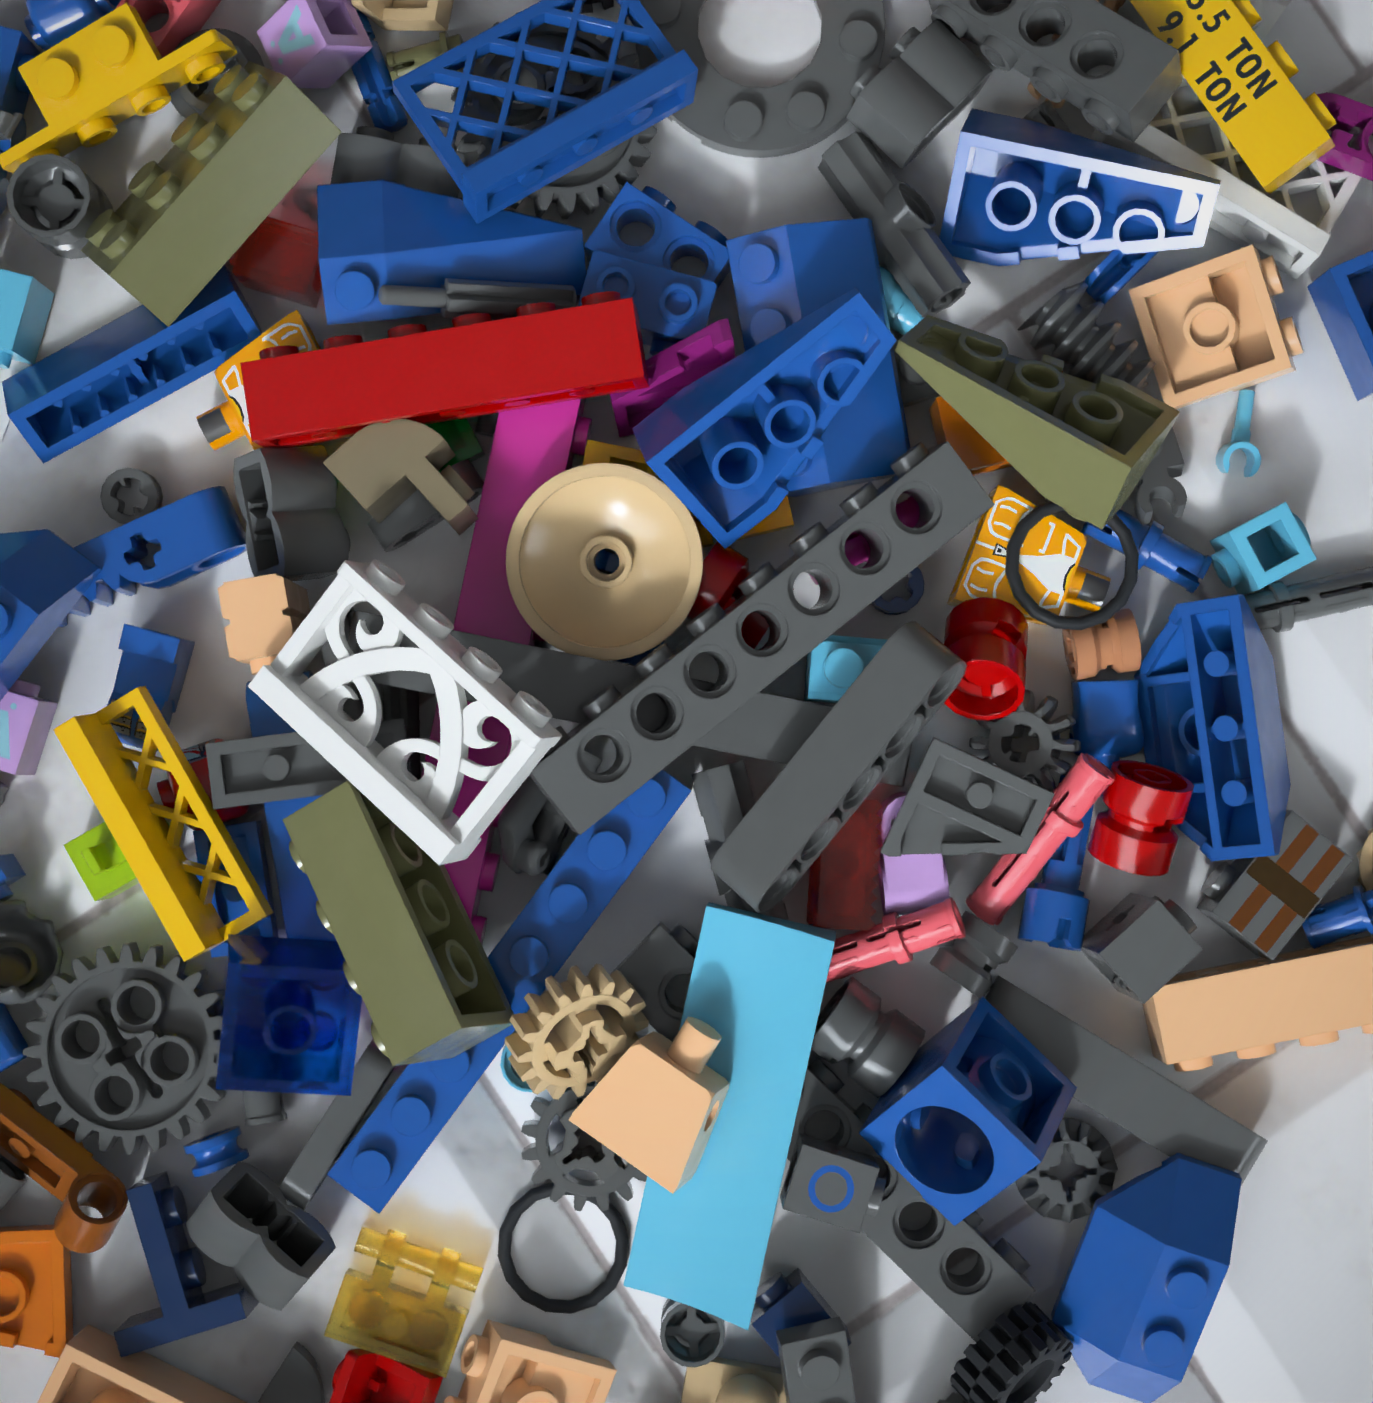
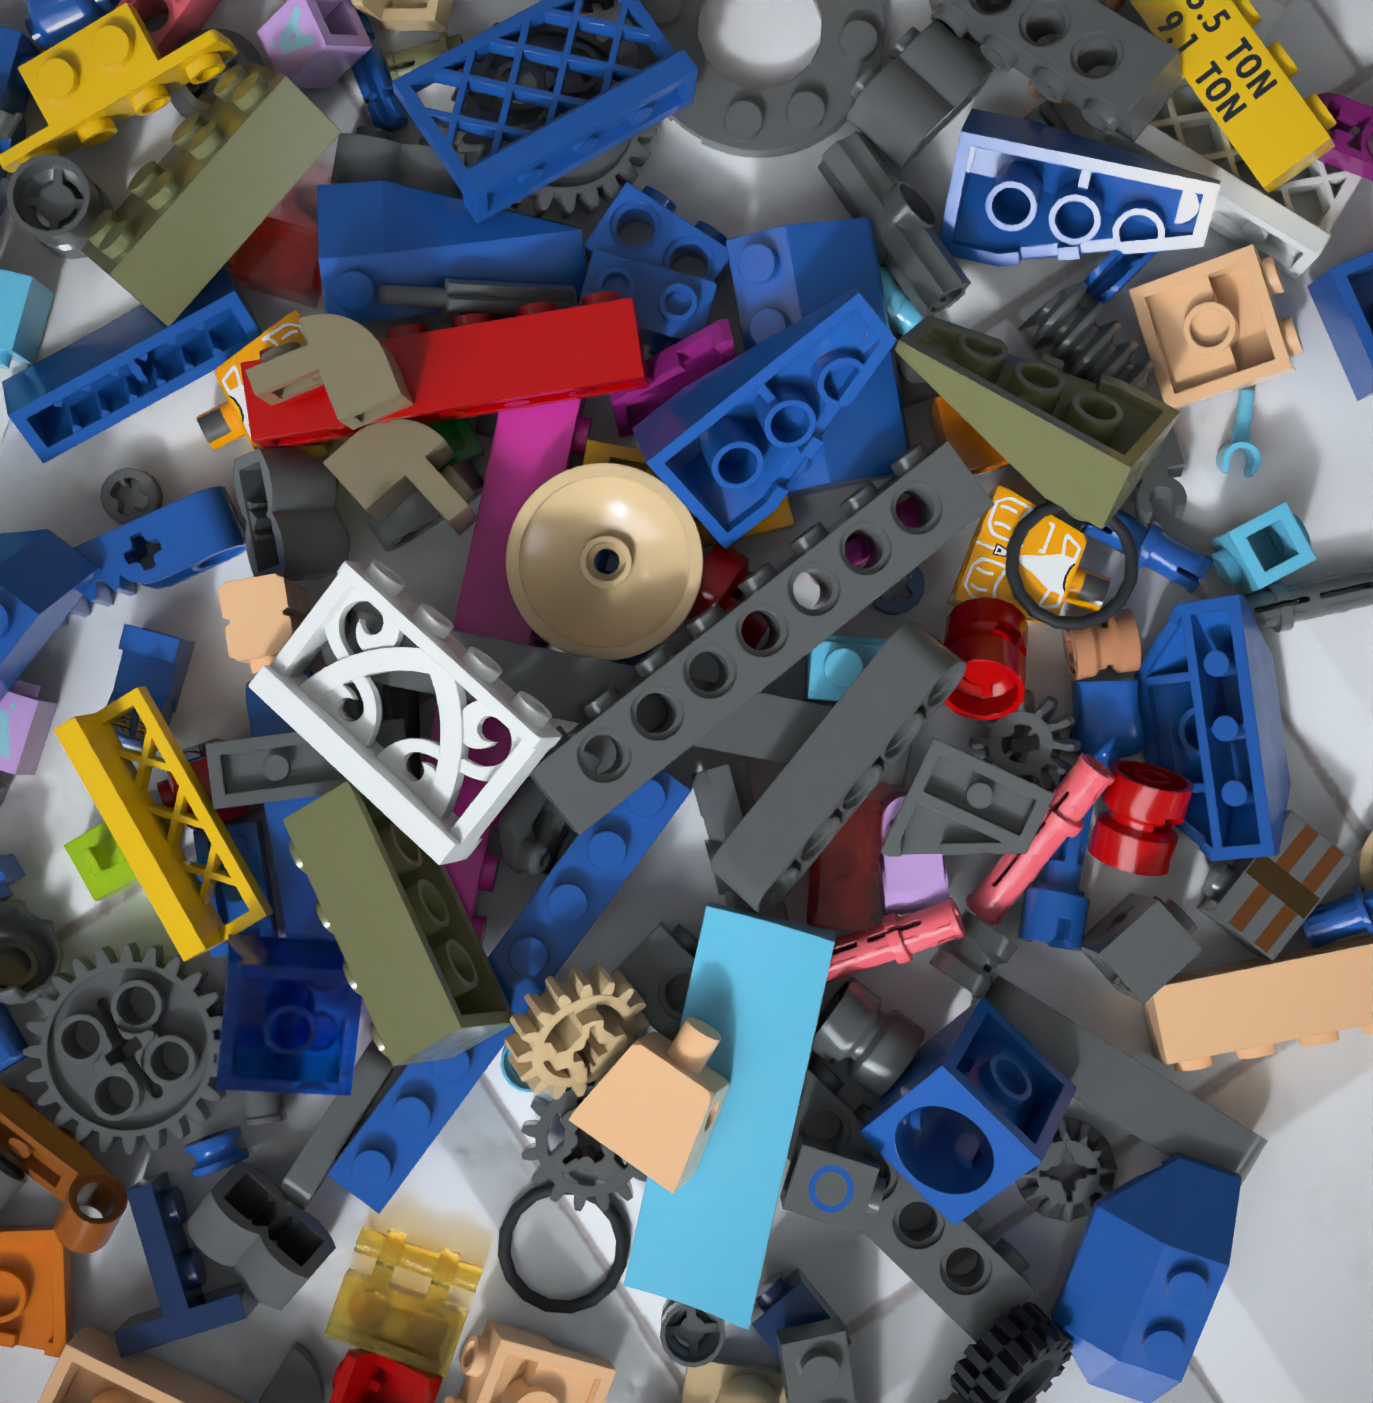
none -> dark tan brick [245,313,414,430]

